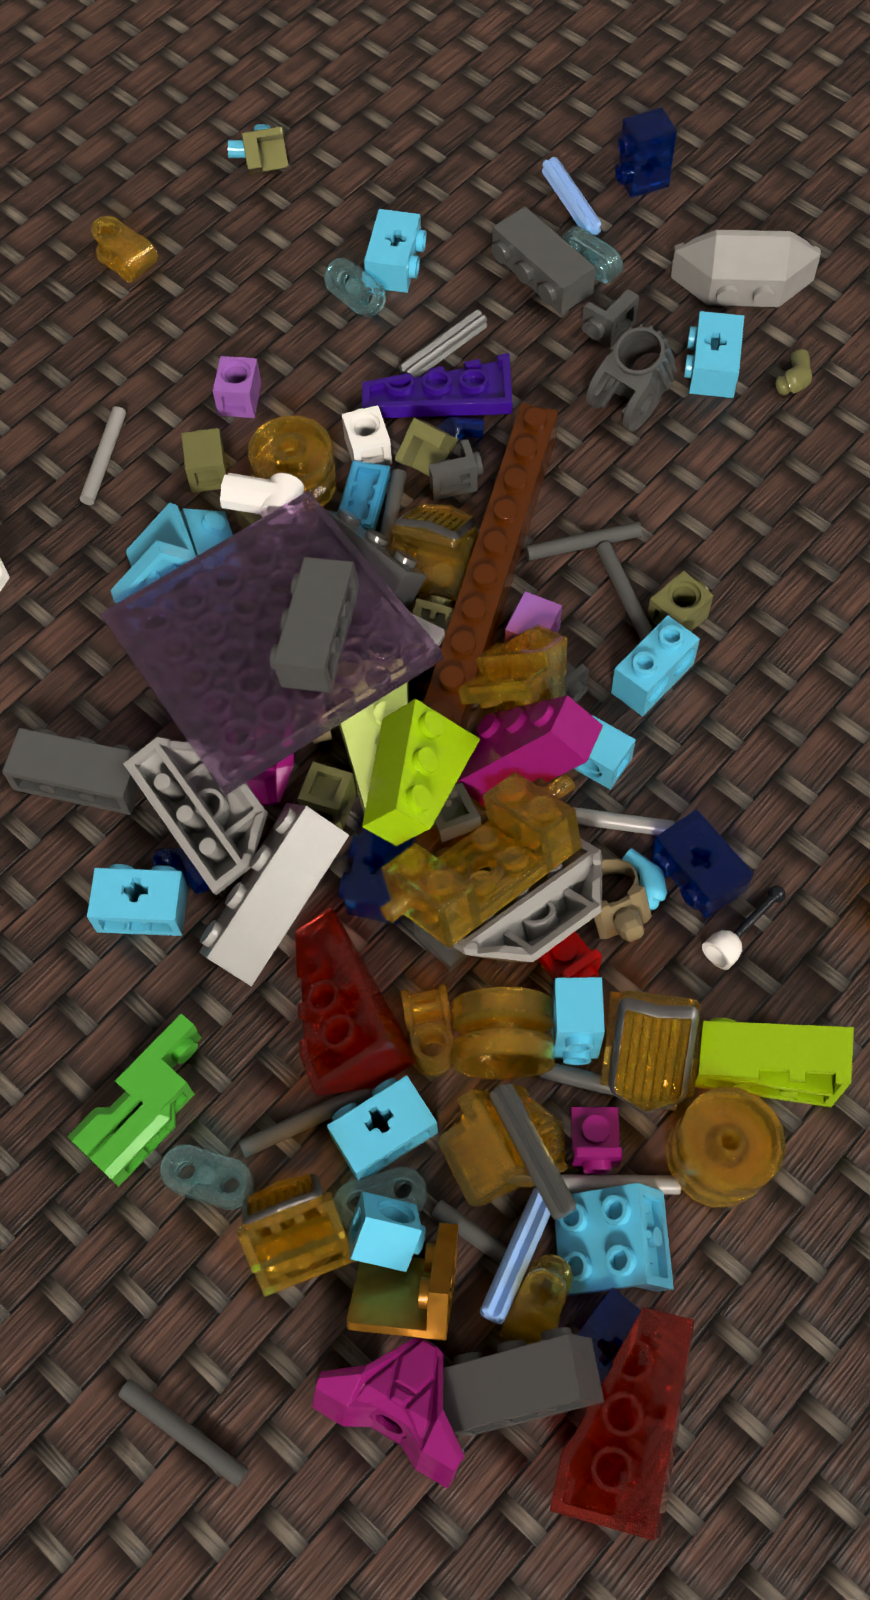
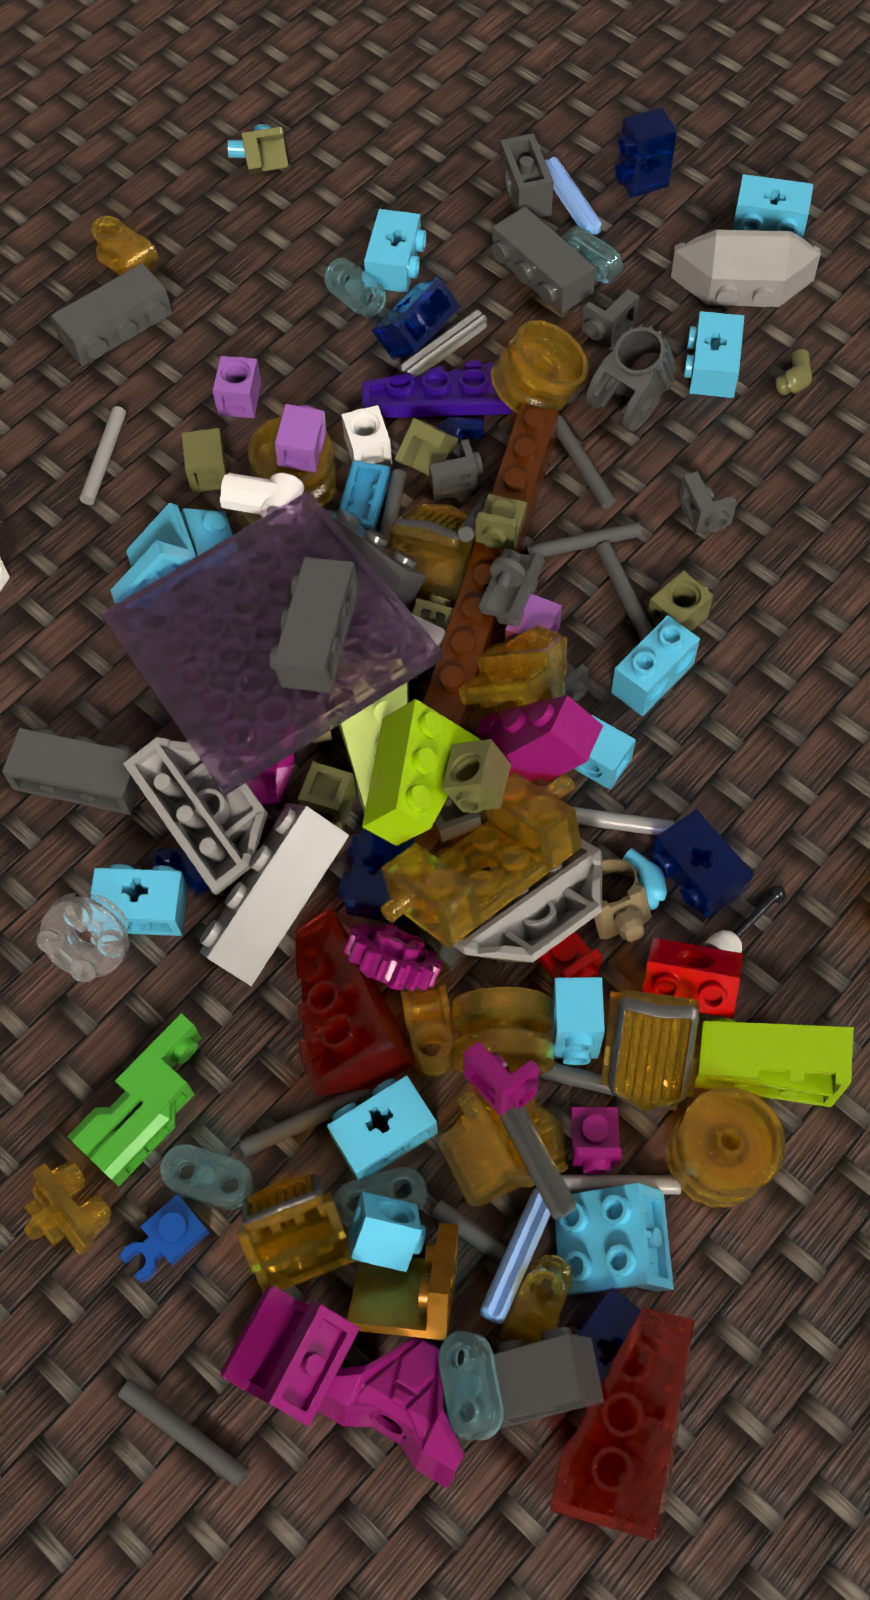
none -> clear yellow hips [24,1161,111,1256]
none -> clear plate [36,893,130,983]
none -> dark grey brick [51,263,172,367]
none -> blue plate [119,1194,210,1283]
none -> magenta panel [220,1285,360,1426]
none -> medium lavender brick [275,404,326,473]
none -> magenta gear [343,923,442,991]
none -> clear blue brick [371,276,461,360]
none -> clear light blue plate [438,1331,504,1441]
none -> olive brick [442,739,511,813]
none -> dark grey bar [458,492,491,542]
none -> magenta bracket [463,1041,539,1116]
none -> olive bracket [475,494,527,550]
none -> dark grey hips [479,548,545,626]
none -> clear yellow wheel [491,320,589,414]
none -> dark grey brick [500,133,553,218]
none -> dark grey bar [557,415,616,509]
none -> red brick [642,937,743,1019]
none -> dark grey bracket [678,471,737,535]
none -> medium azure brick [732,174,813,238]

